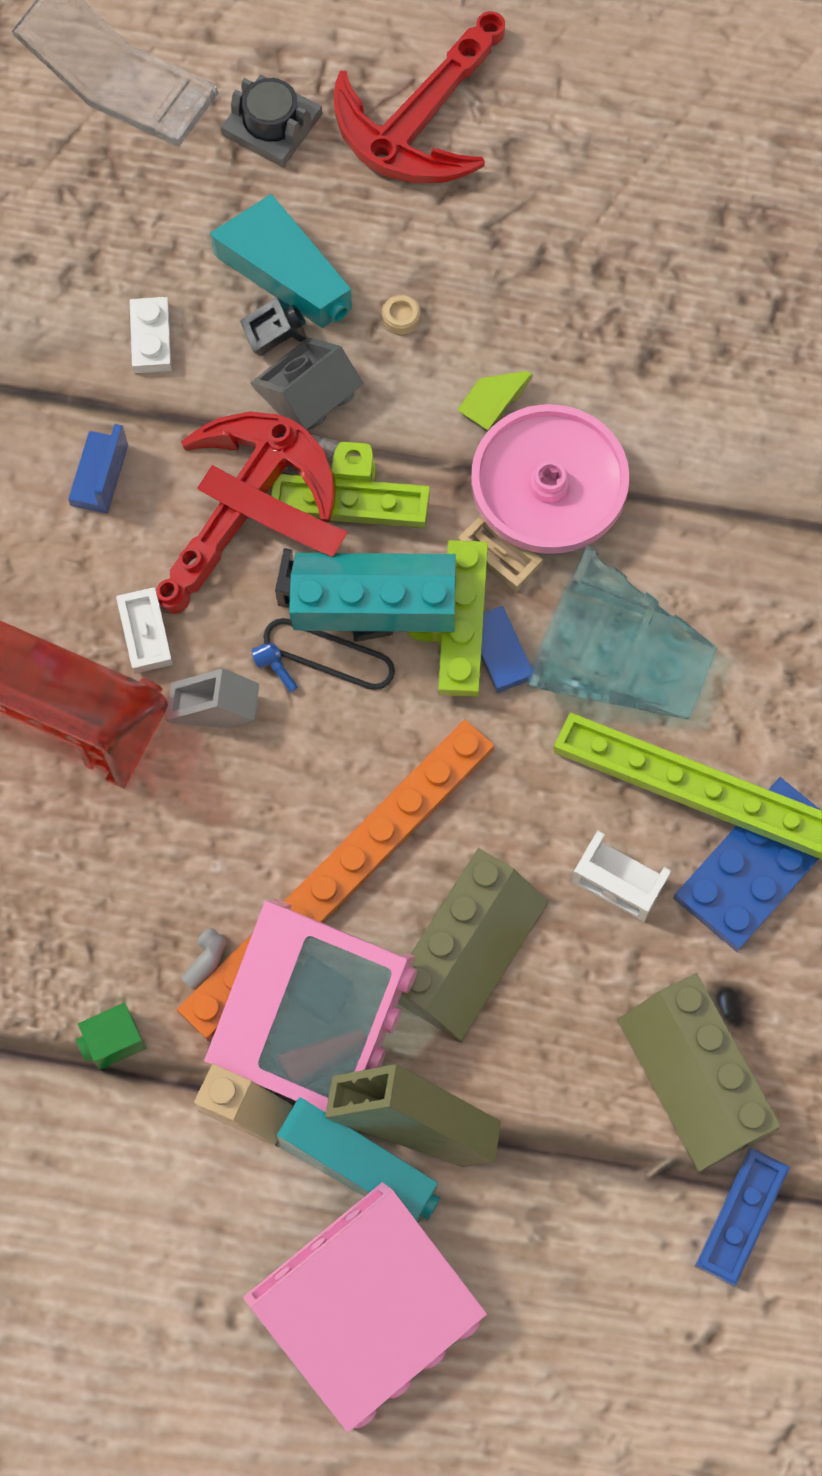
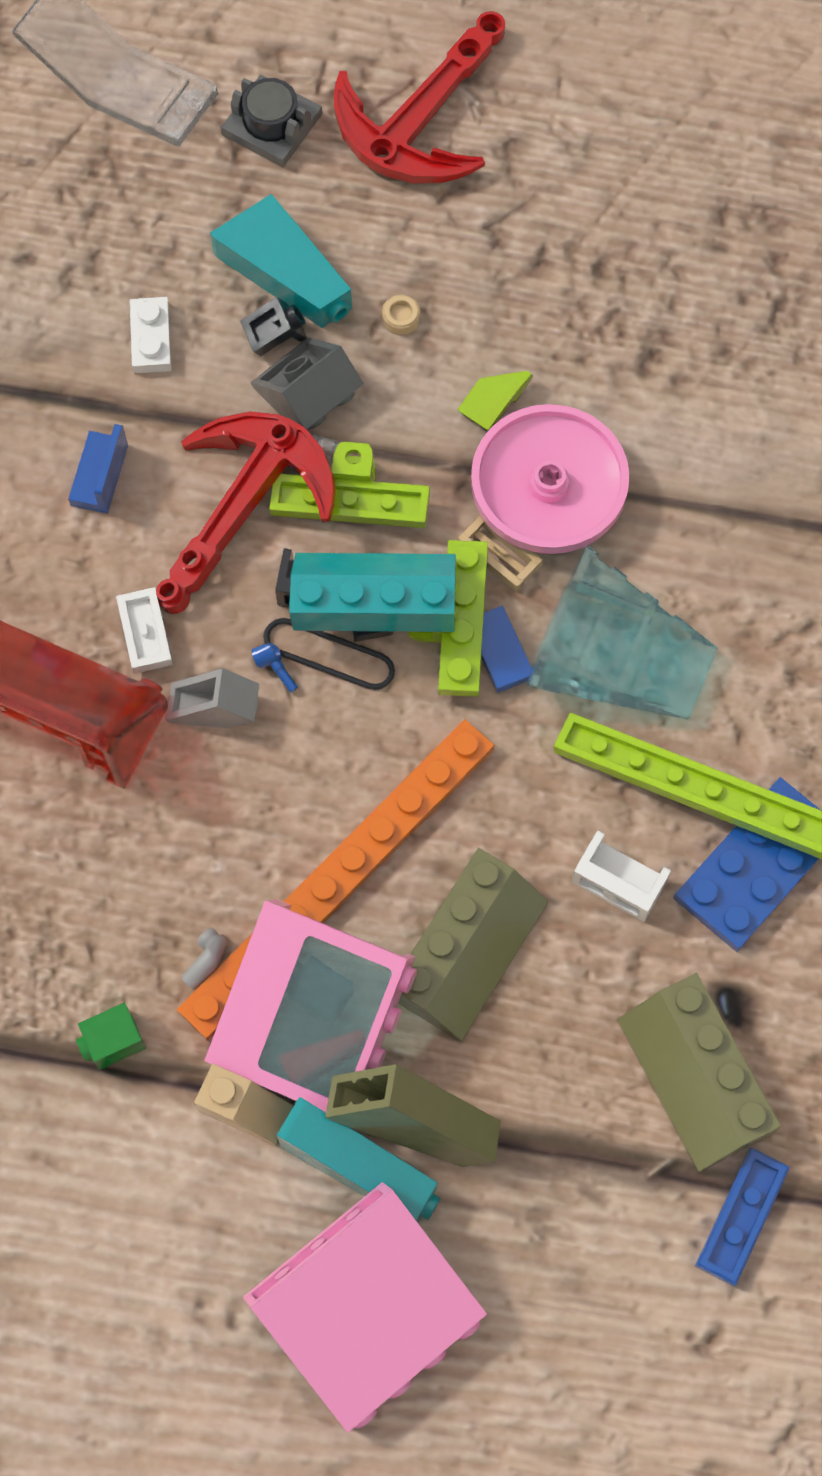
sticker [197,465,348,557] -> none

